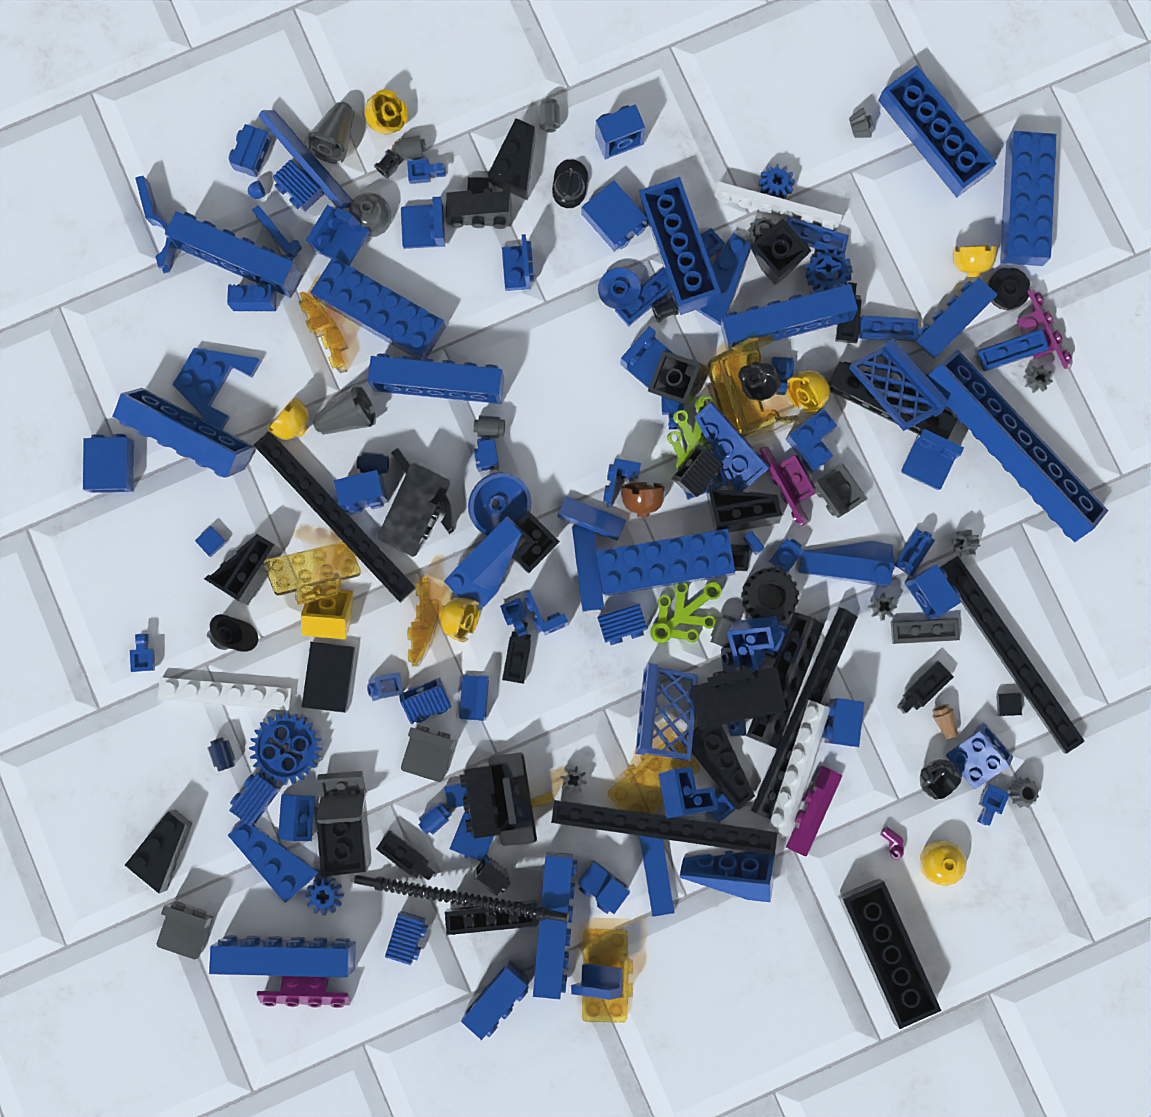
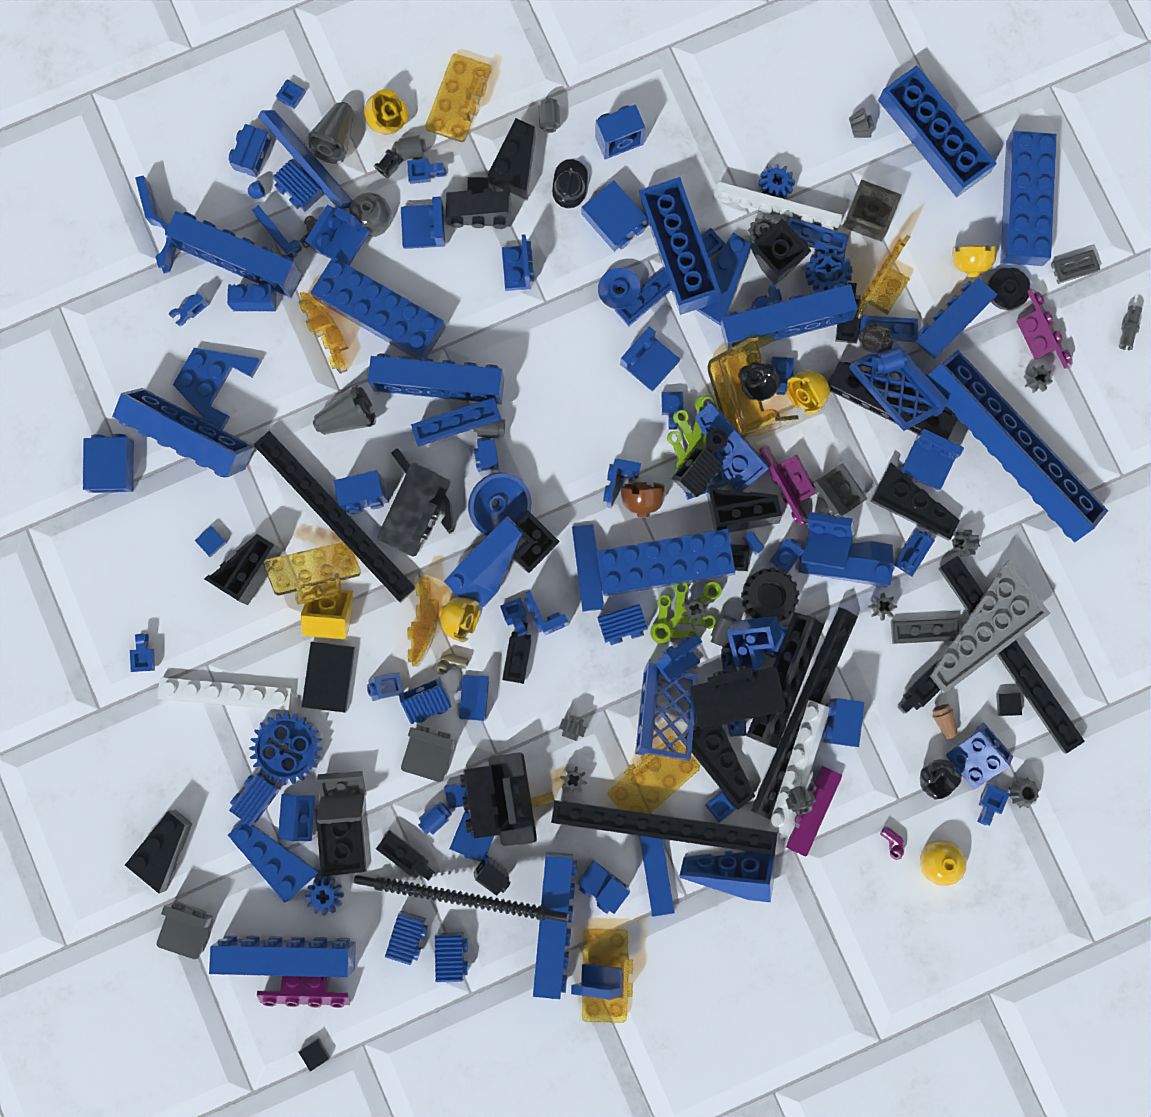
black piece [206,614,259,652] -> none
dark blue brick [207,737,236,772] -> none
yellow cylinder [267,397,309,440] -> none
dark blue brick [357,452,389,475] -> none
black brick [444,900,538,935] -> none
blue brick [461,960,529,1041] -> none
blue tile [557,496,626,541] -> none
black slope [648,351,709,405] -> none
black bush [651,297,679,323] -> none
blue brick [658,767,718,818] -> none
blue brick [786,409,837,473] -> none
black brick [838,878,942,1029] -> none
blue brick [904,564,962,620] -> none
blue tile [978,329,1049,372] -> none
none -> blue plate [169,293,209,327]
none -> blue tile [276,79,306,110]
none -> black tile [298,1038,331,1072]
none -> clear smoke arm [299,215,317,249]
none -> blue fence [411,398,501,447]
none -> clear yellow bracket [425,53,491,142]
none -> blue brick [435,932,469,982]
none -> dark tan arm [436,654,468,675]
none -> dark grey gear [559,715,587,741]
none -> blue bracket [655,635,702,682]
none -> dark grey gear [681,597,708,624]
none -> black brick [703,429,728,452]
none -> blue bracket [751,283,782,308]
none -> dark grey gear [785,786,816,815]
none -> blue bracket [801,512,855,569]
none -> clear smoke brick [842,179,902,242]
none -> clear yellow bracket [856,234,911,319]
none -> clear smoke head [859,323,894,354]
none -> black wing [870,462,960,541]
none -> blue brick [872,347,907,374]
none -> light grey wing [929,560,1050,693]
none -> dark grey tile [1051,250,1100,284]
none -> dark grey pin [1119,305,1142,351]

